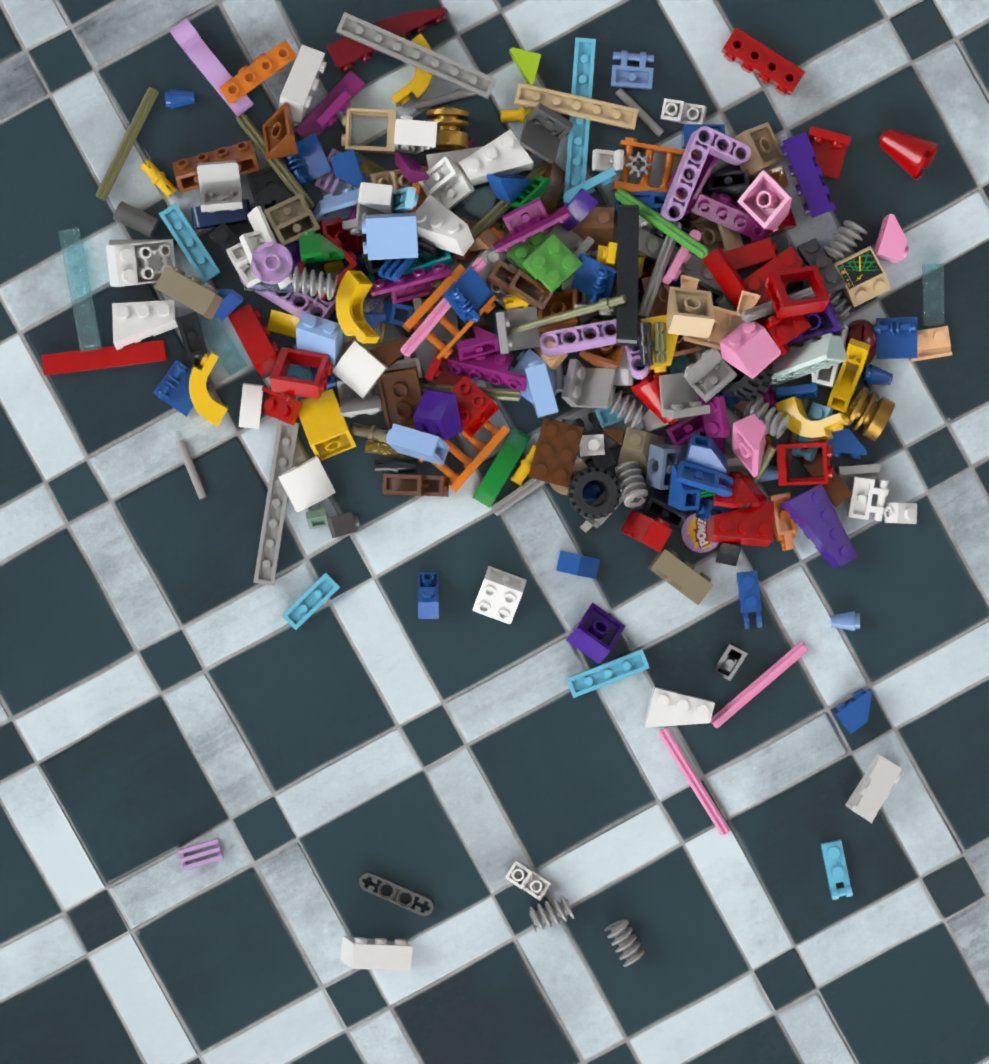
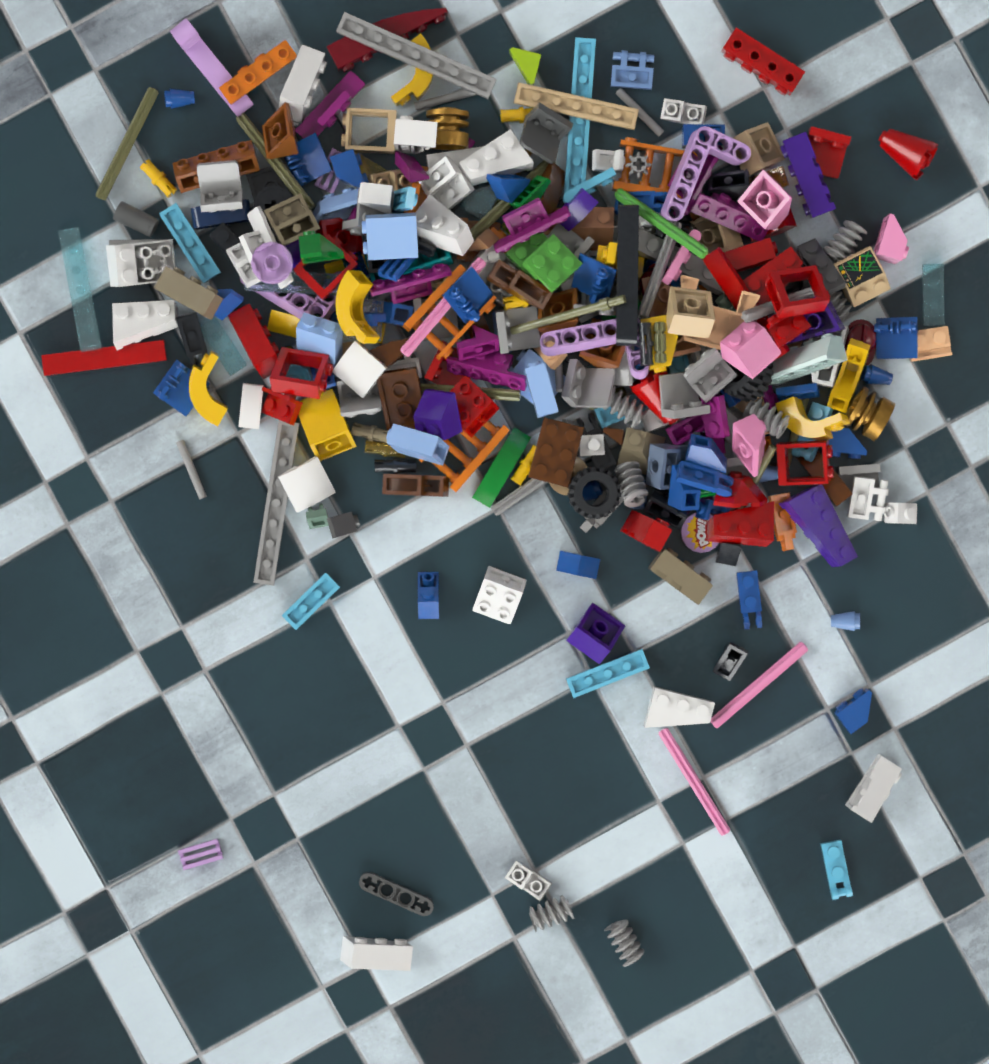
light grey piece [292,266,338,300] -> none

